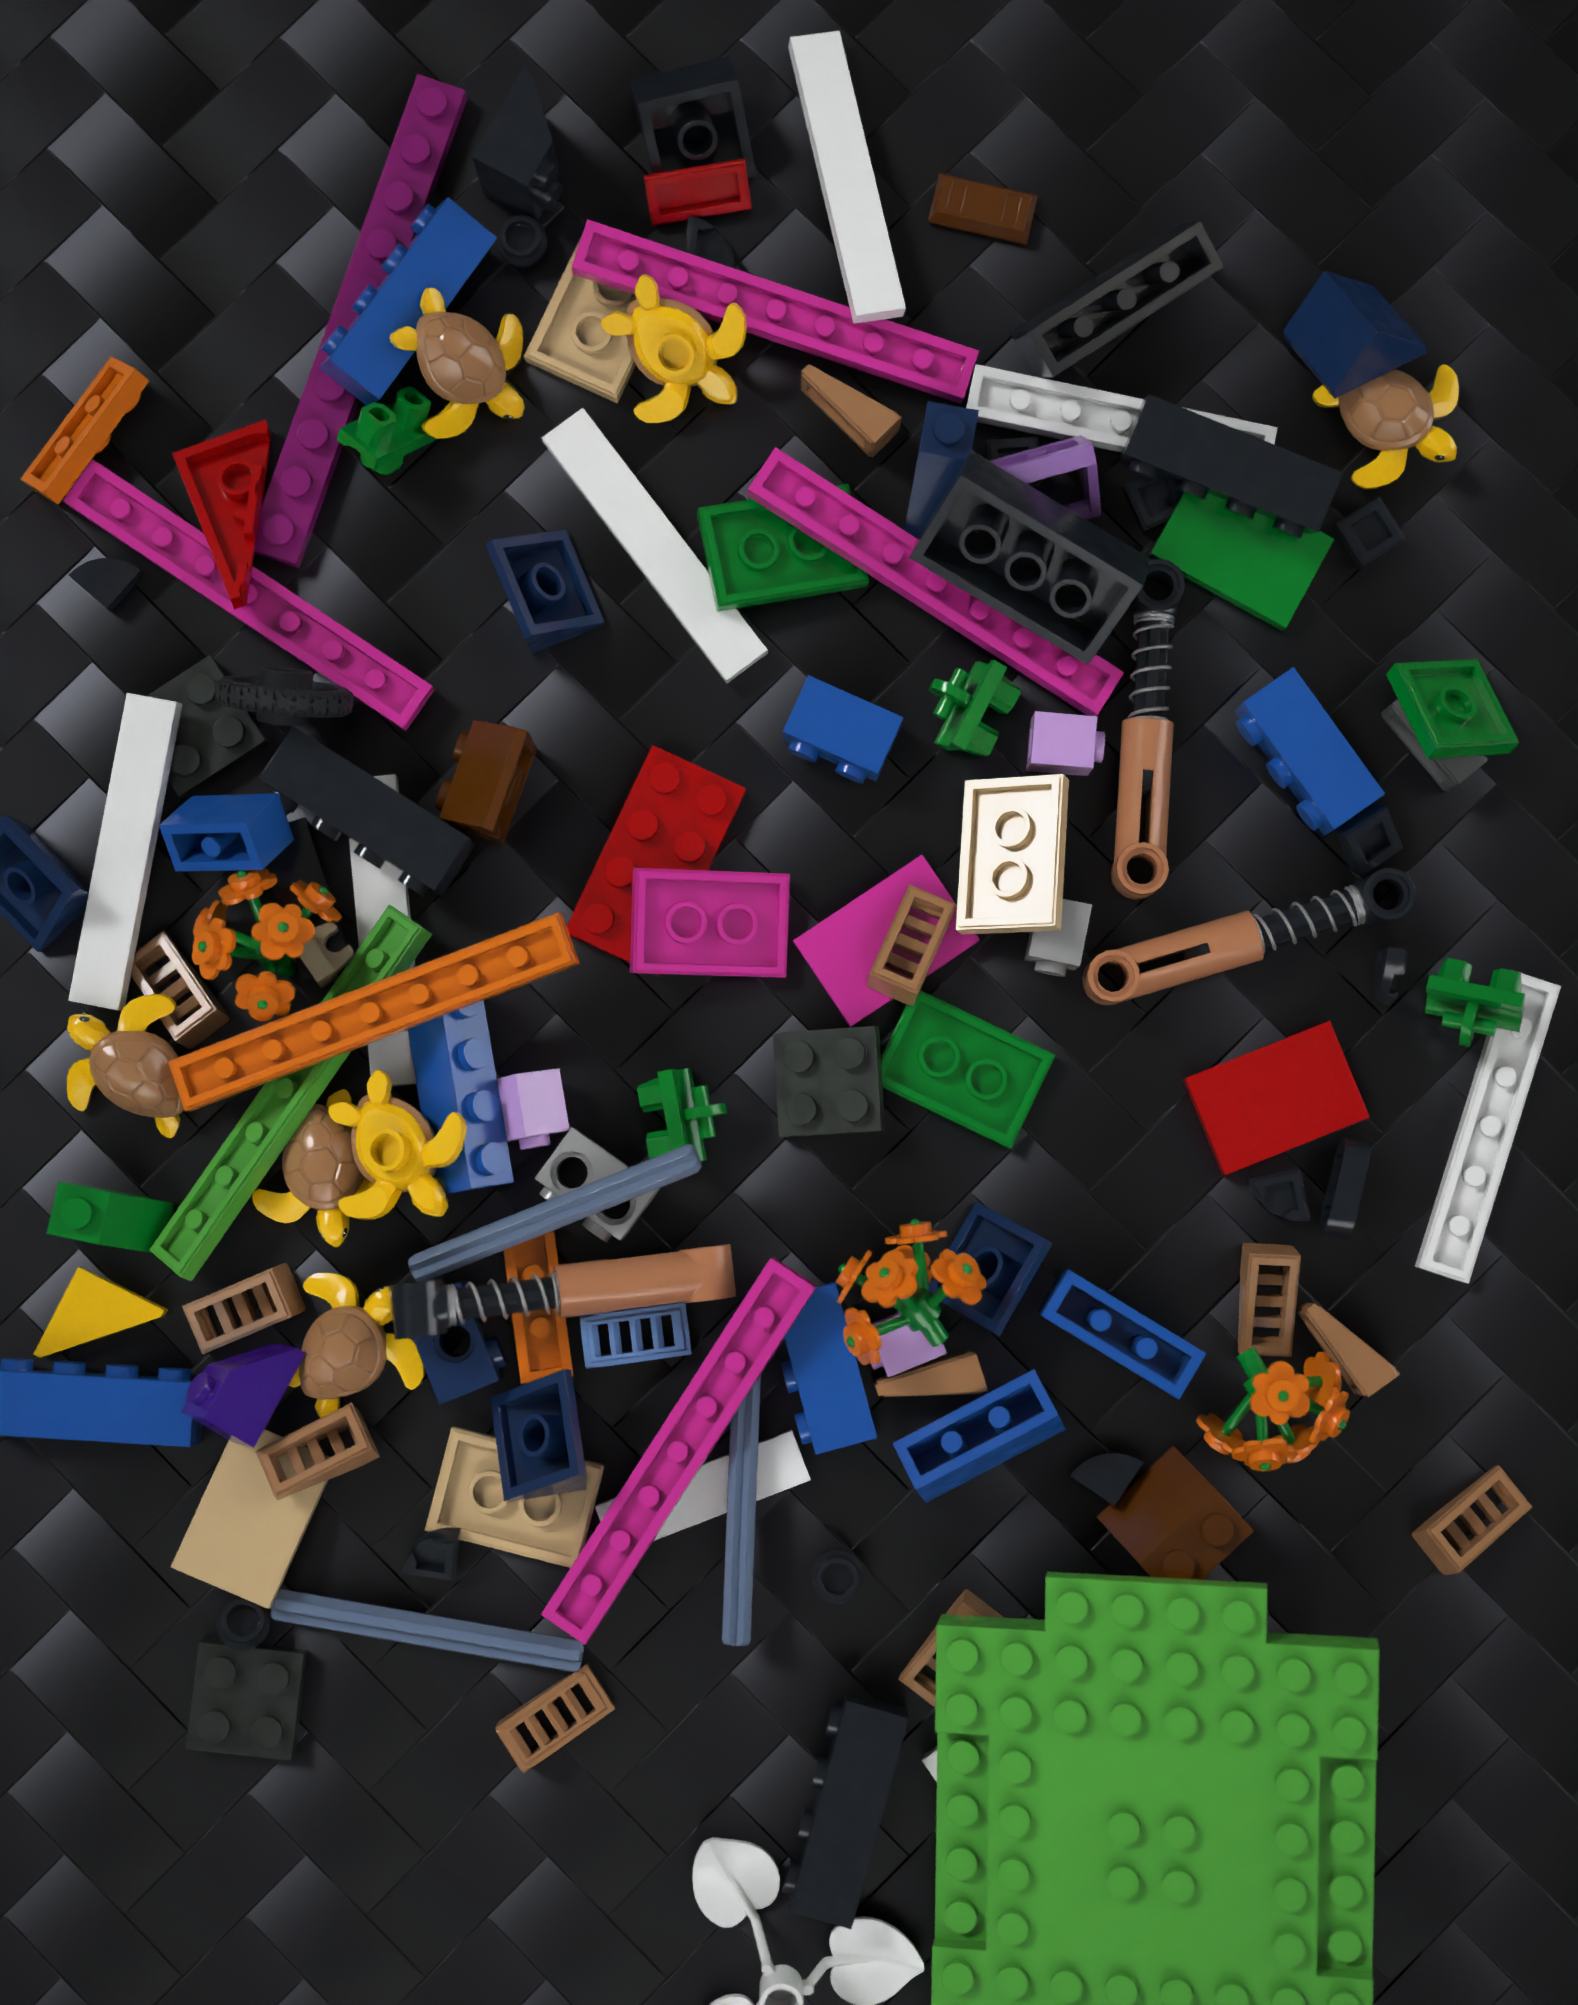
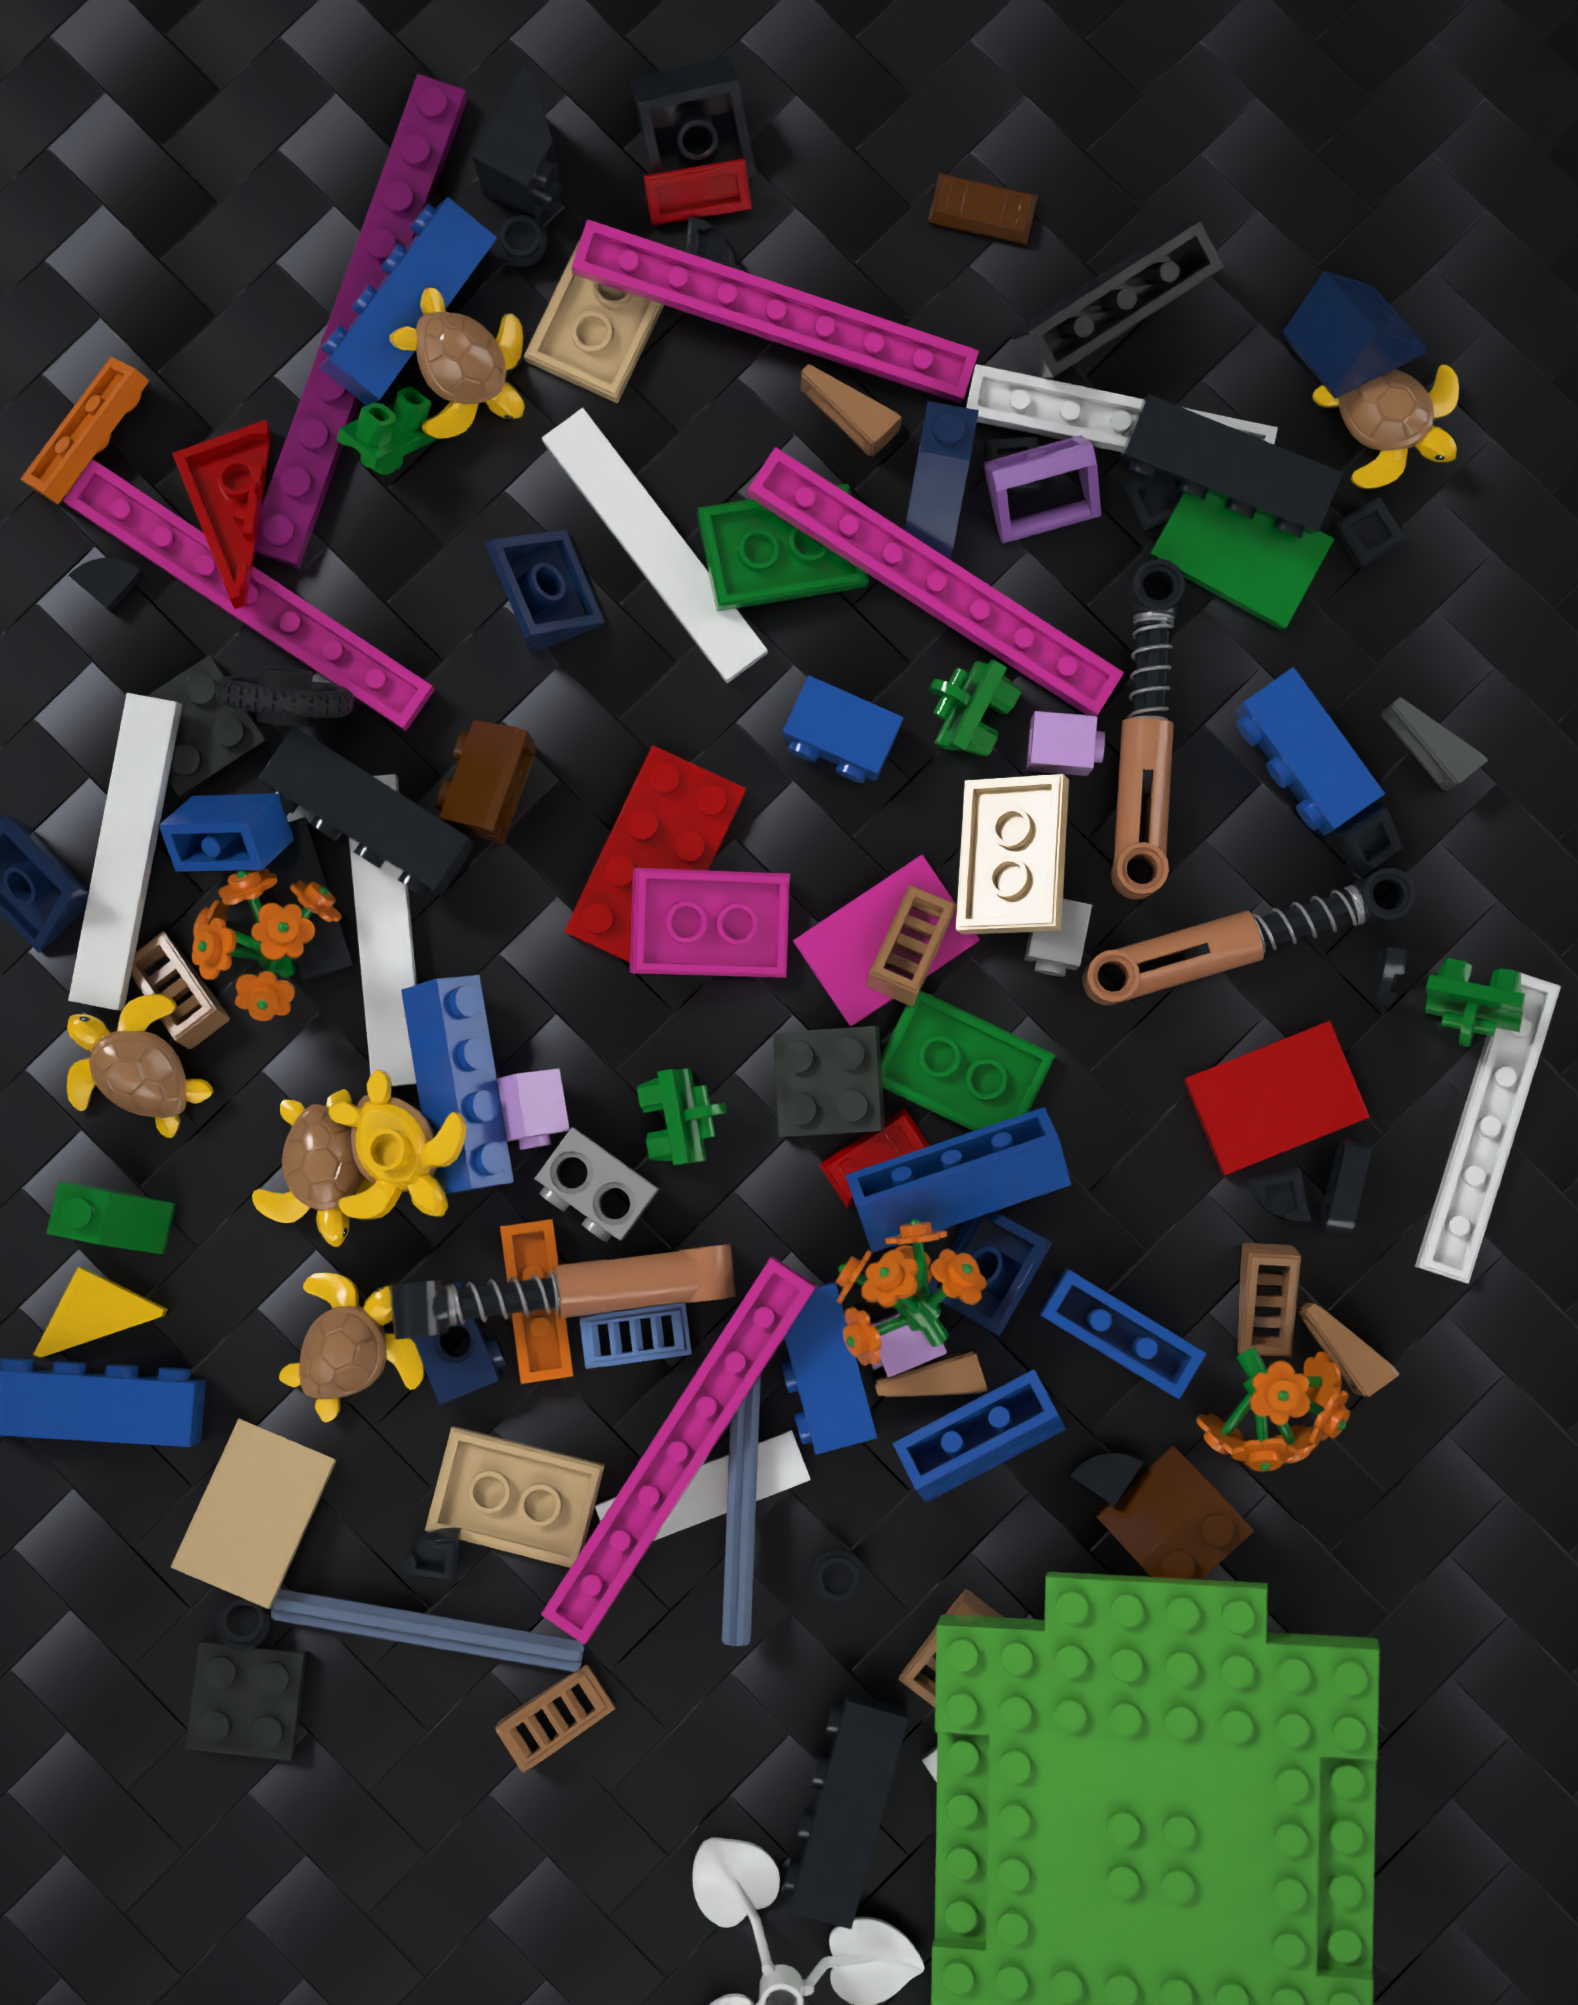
bright green tile [149,904,432,1281] -> none
orange tile [168,913,580,1111] -> none
dark purple slope [181,1343,306,1448] -> none
medium nougat slope [182,1263,306,1354] -> none
medium nougat slope [255,1403,380,1500] -> none
dark tan tile [300,922,354,989] -> none
sand blue axle [408,1144,702,1282] -> none
dark blue slope [490,1369,587,1501] -> none
yellow animal [601,274,747,423] -> none
white tile [788,31,906,324] -> none
black brick [909,450,1151,665] -> none
green tile [1386,659,1519,759] -> none
medium nougat slope [1412,1465,1532,1575] -> none
none -> red tile [819,1107,930,1208]
none -> blue brick [845,1107,1071,1253]

